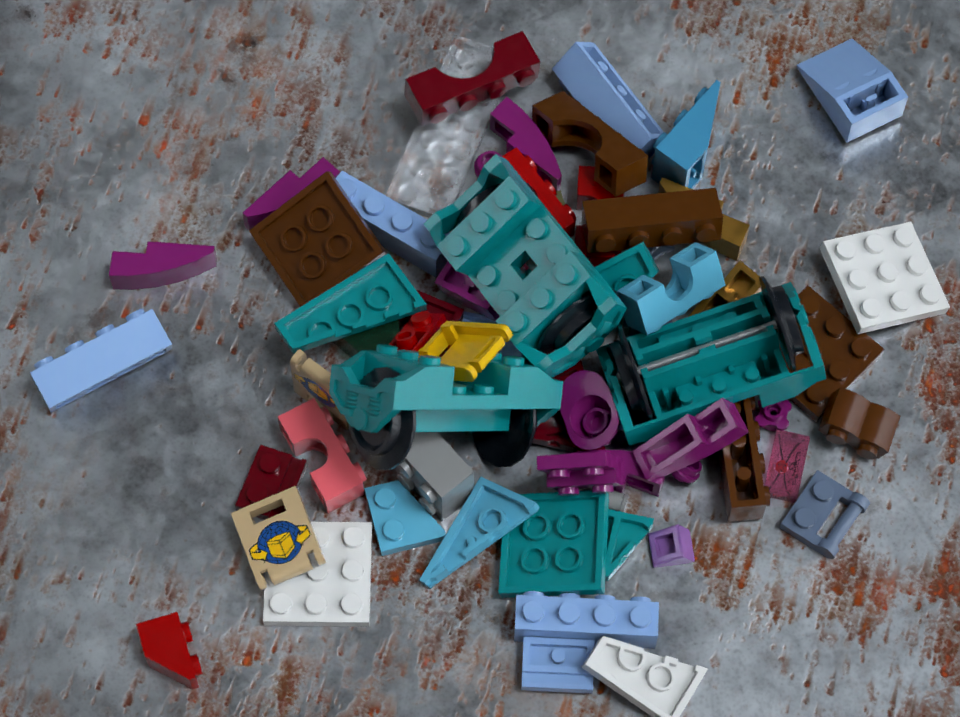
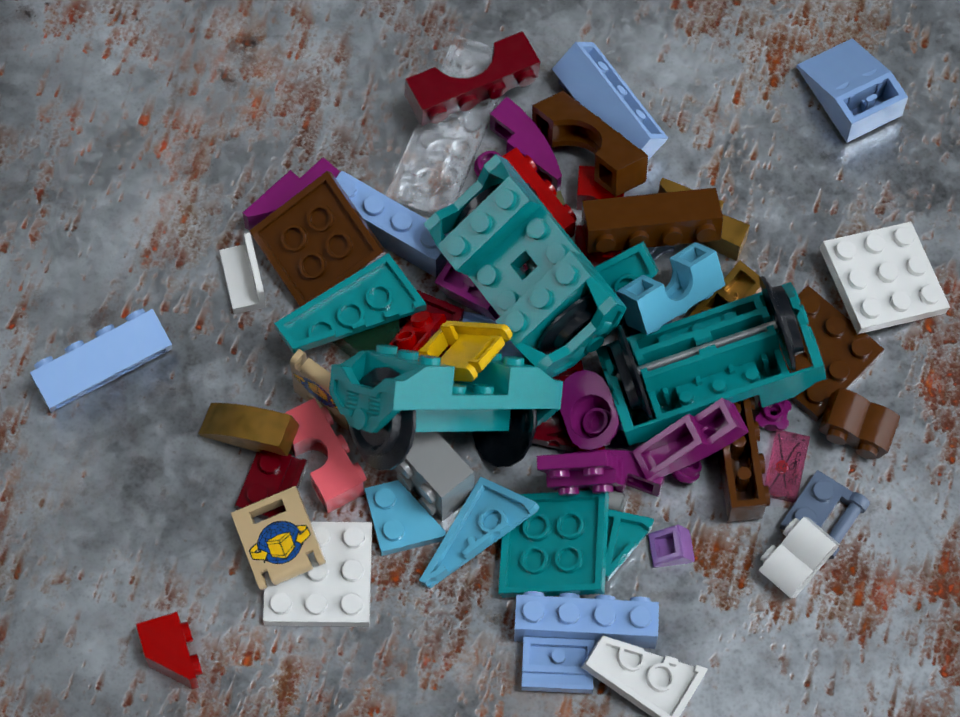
magenta slope [109,241,217,290] -> none
dark azure slope [651,80,721,189] -> none
none -> pearl gold slope [198,403,300,456]
none -> white panel [219,232,267,315]
none -> white brick [759,517,840,598]

